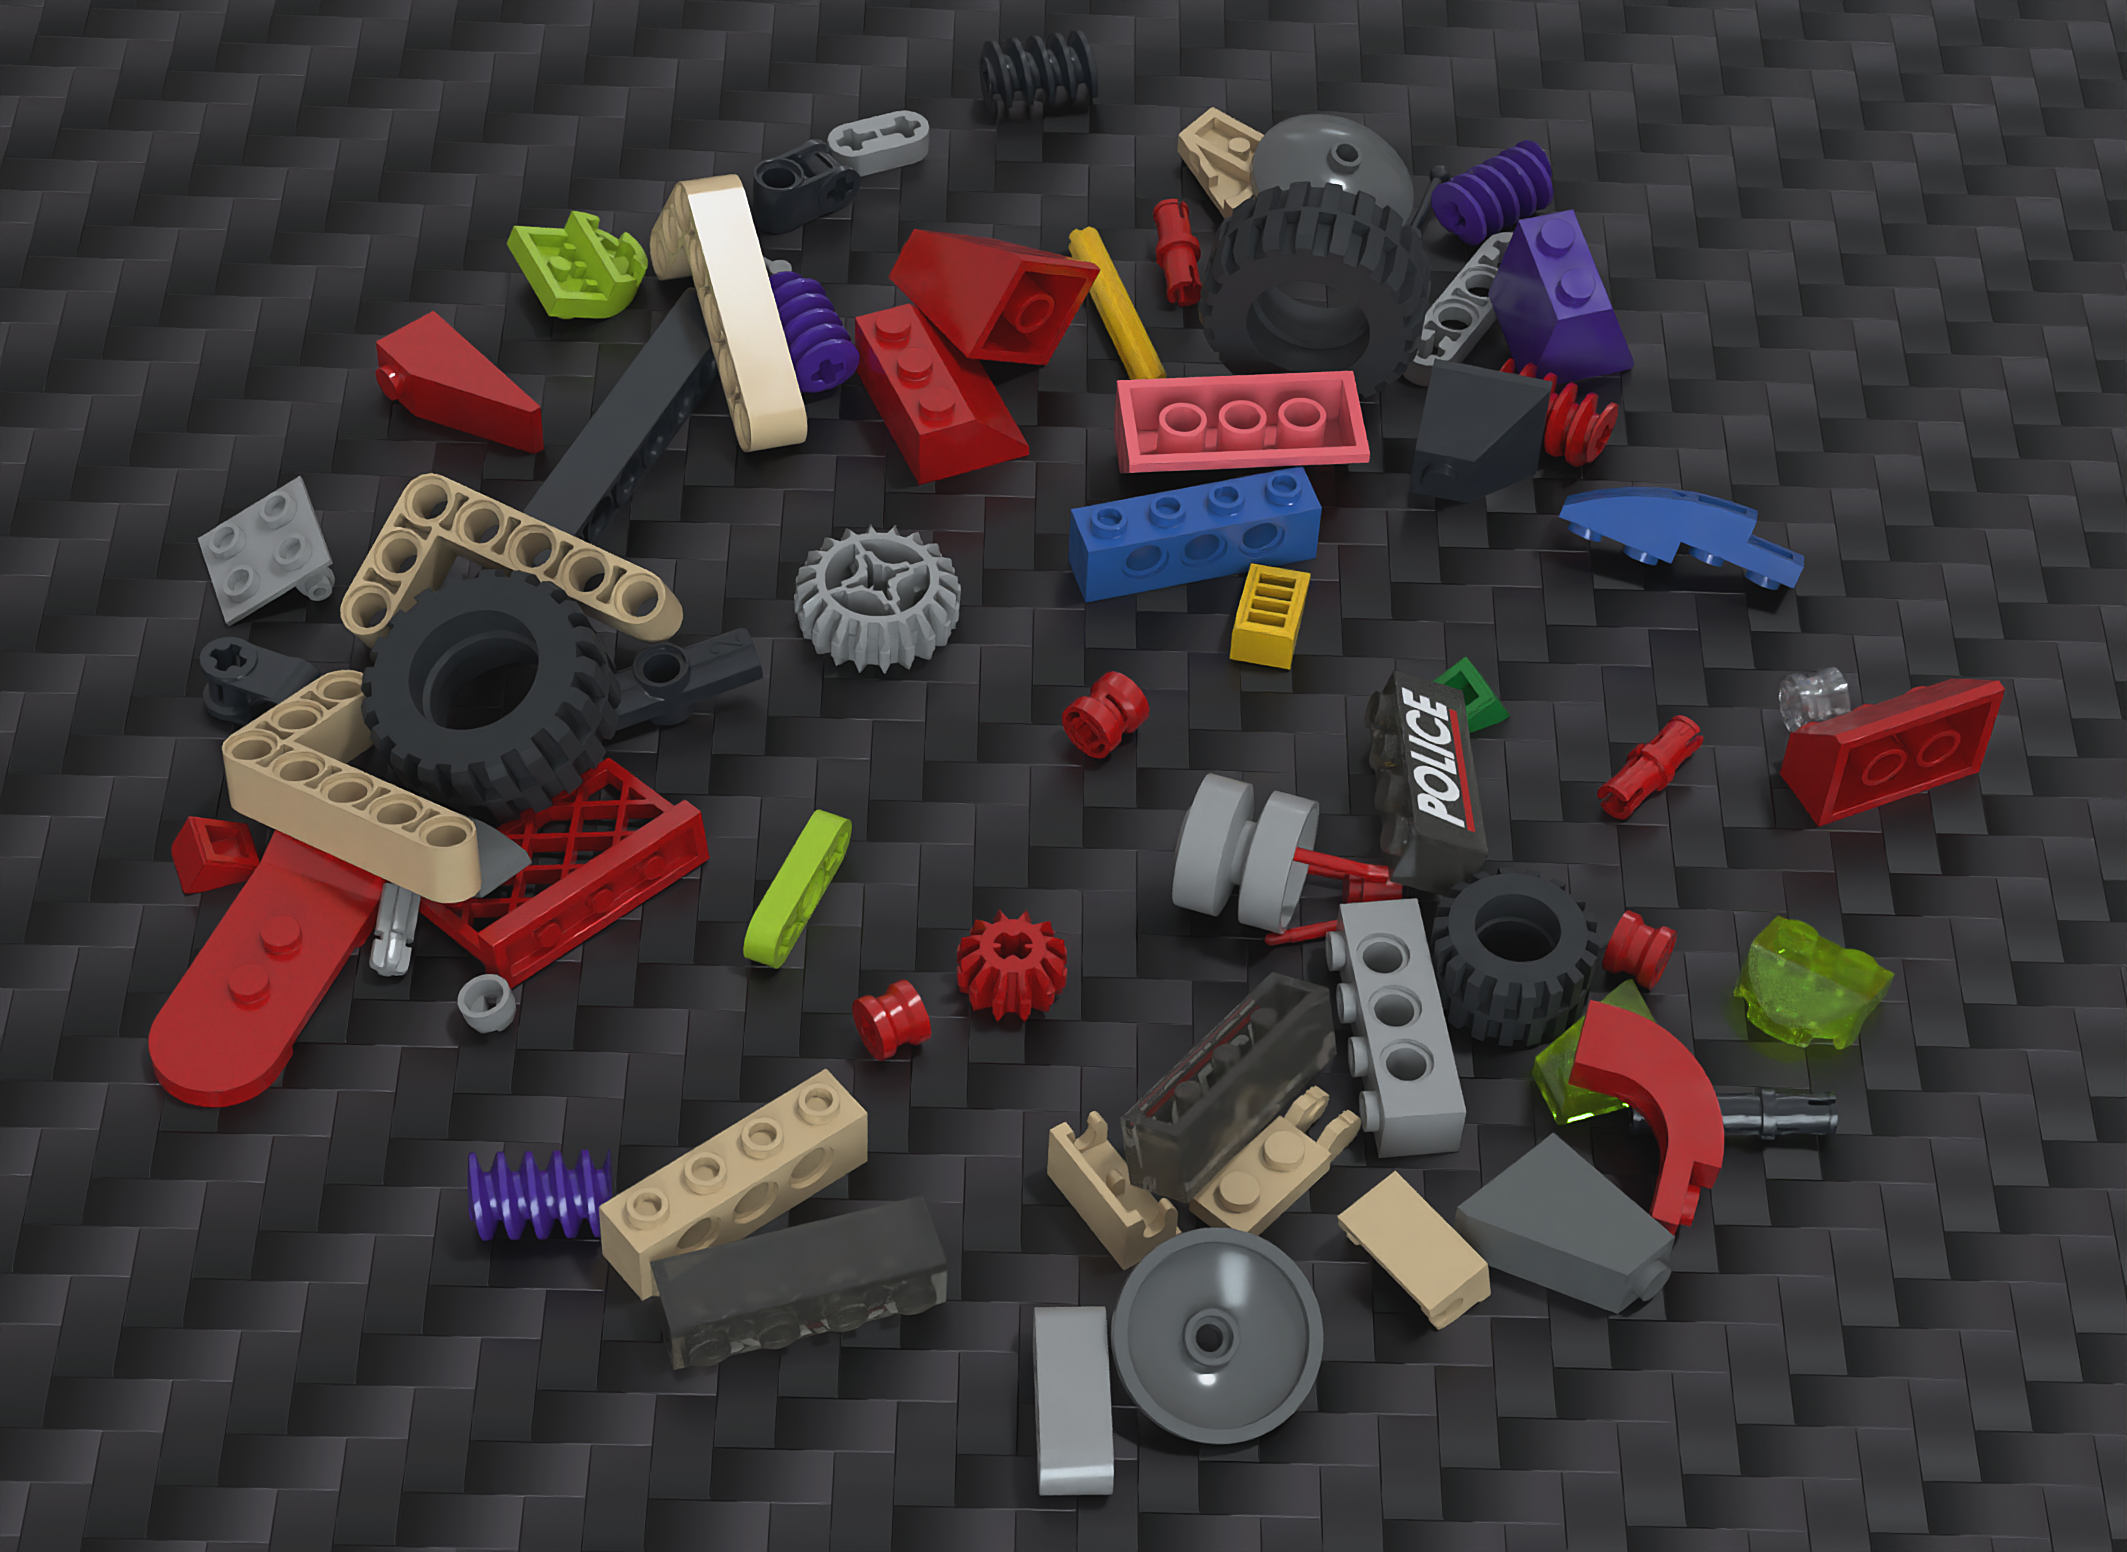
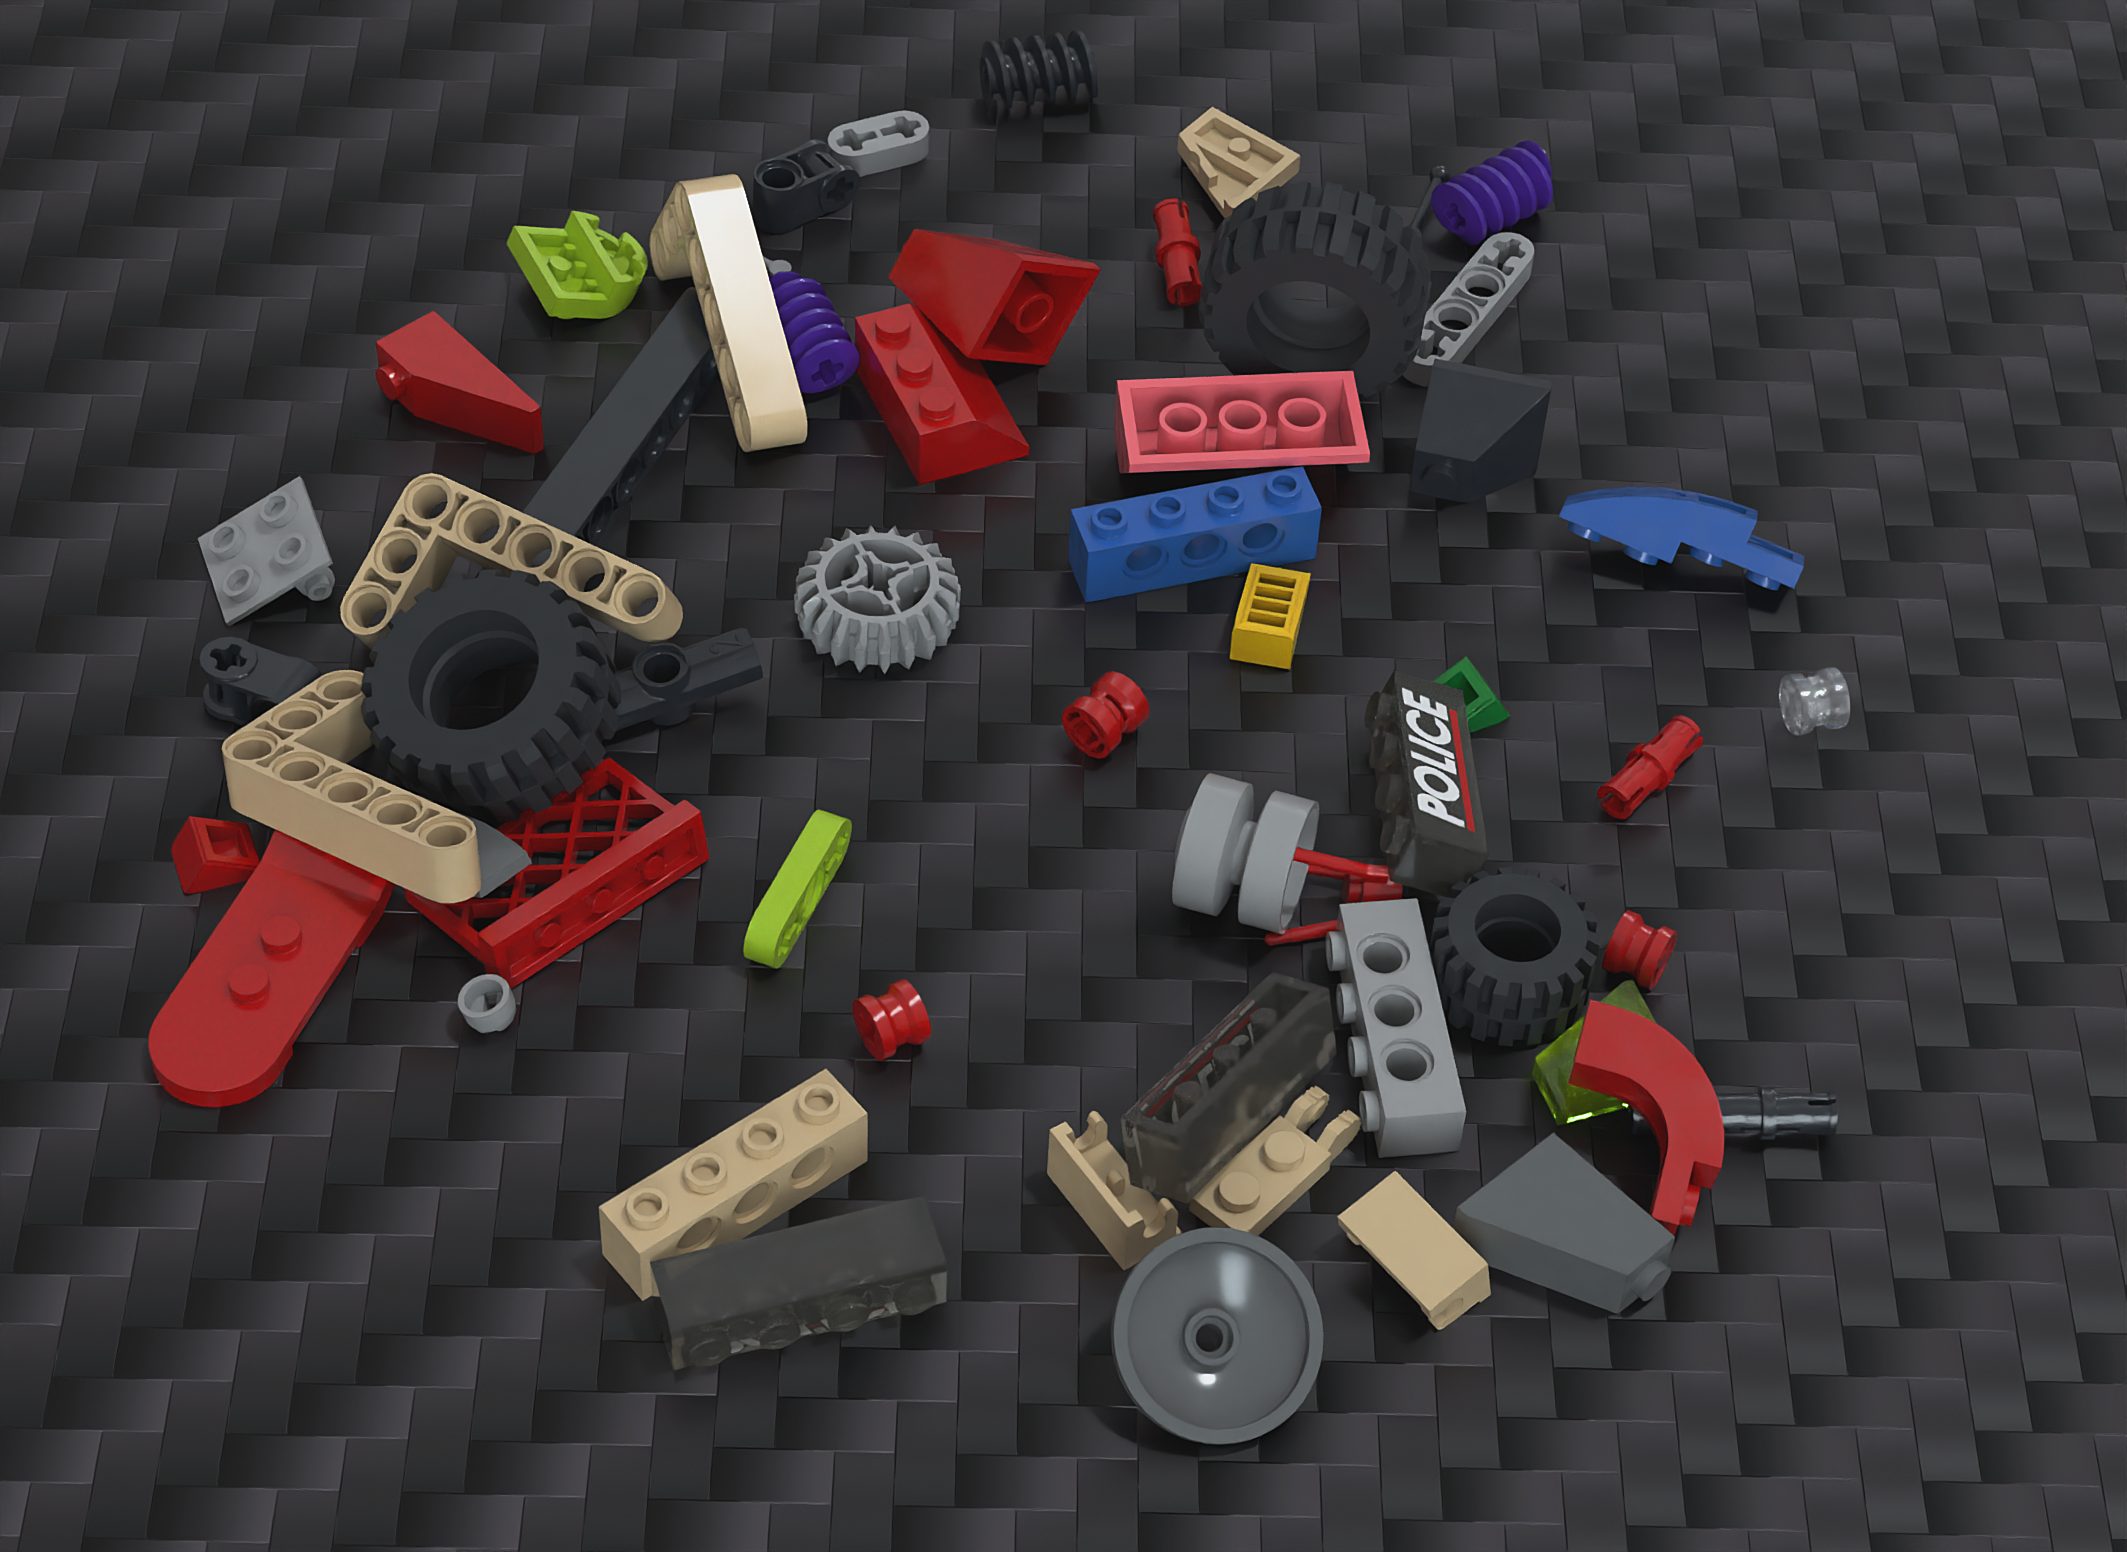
light grey axle [369,882,421,977] -> none
dark purple piece [468,1149,612,1241] -> none
red gear [956,909,1067,1023] -> none
light grey beam [1033,1306,1114,1495] -> none
yellow axle [1068,226,1167,380] -> none
dark grey dish [1250,114,1414,228] -> none
dark purple slope [1488,209,1635,385] -> none
red piece [1500,358,1619,467] -> none
clear neon green slope [1733,915,1895,1050] -> none
red slope [1780,679,2005,827] -> none

